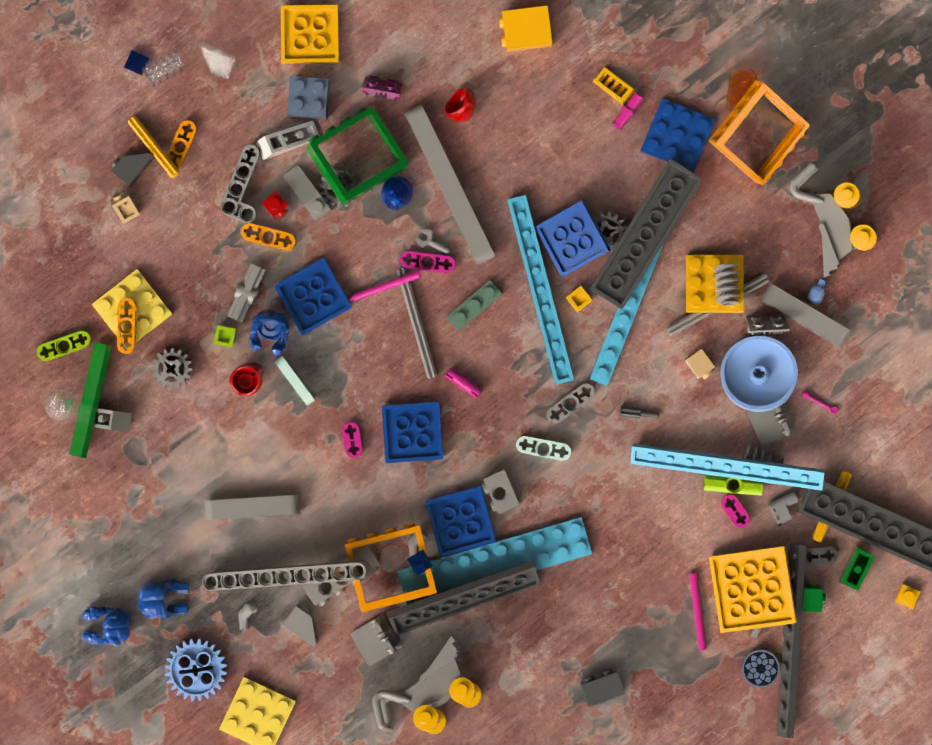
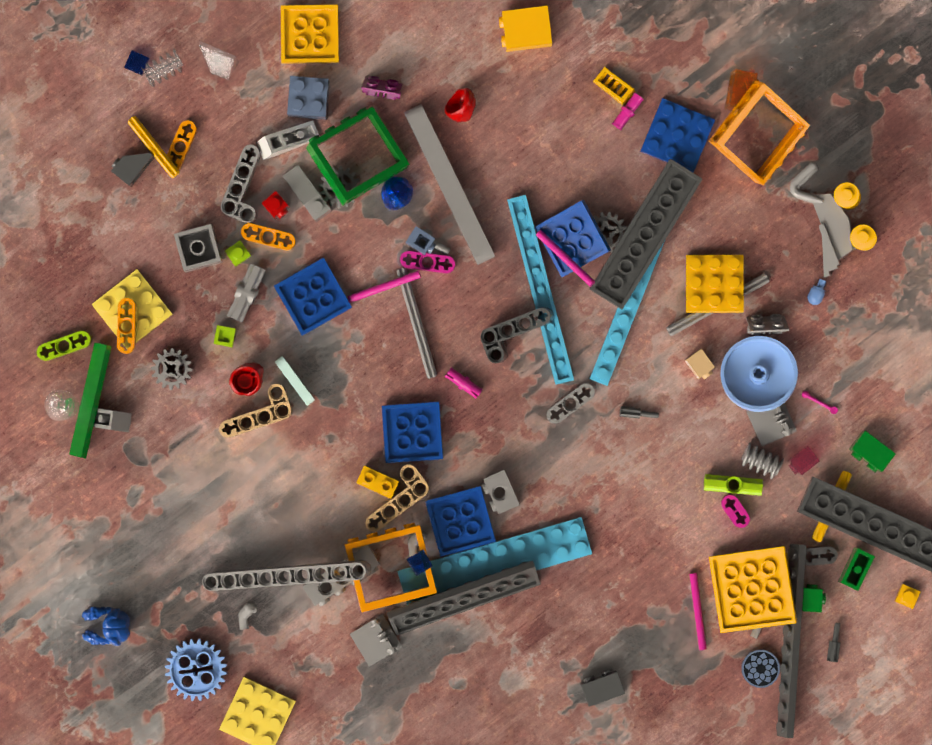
tan bracket [110,191,140,224] -> none
blue hair [137,579,189,619] -> none
light grey beam [205,495,300,520] -> none
blue hair [249,310,290,356] -> none
light grey slope [283,605,317,647] -> none
dark pink beam [342,422,363,458] -> none
light grey piece [372,636,482,734] -> none
sand green plate [446,280,502,332] -> none
light aqua beam [516,436,571,461] -> none
yellow plate [566,286,593,313] -> none
medium azure plate [631,443,825,490] -> none
light grey piece [714,263,740,306] -> none
light grey beam [761,284,851,348] -> none
light grey piece [768,492,799,526] -> none
none -> light grey brick [174,224,223,273]
none -> tan beam [219,384,292,438]
none -> lime plate [225,240,252,267]
none -> yellow brick [356,465,400,499]
none -> tan beam [365,464,429,532]
none -> sand blue brick [406,226,436,255]
none -> dark grey beam [480,307,554,364]
none -> dark pink bar [536,230,595,287]
none -> clear pink brick [788,446,820,475]
none -> dark grey axle [827,622,841,662]
none -> green brick [849,431,896,473]

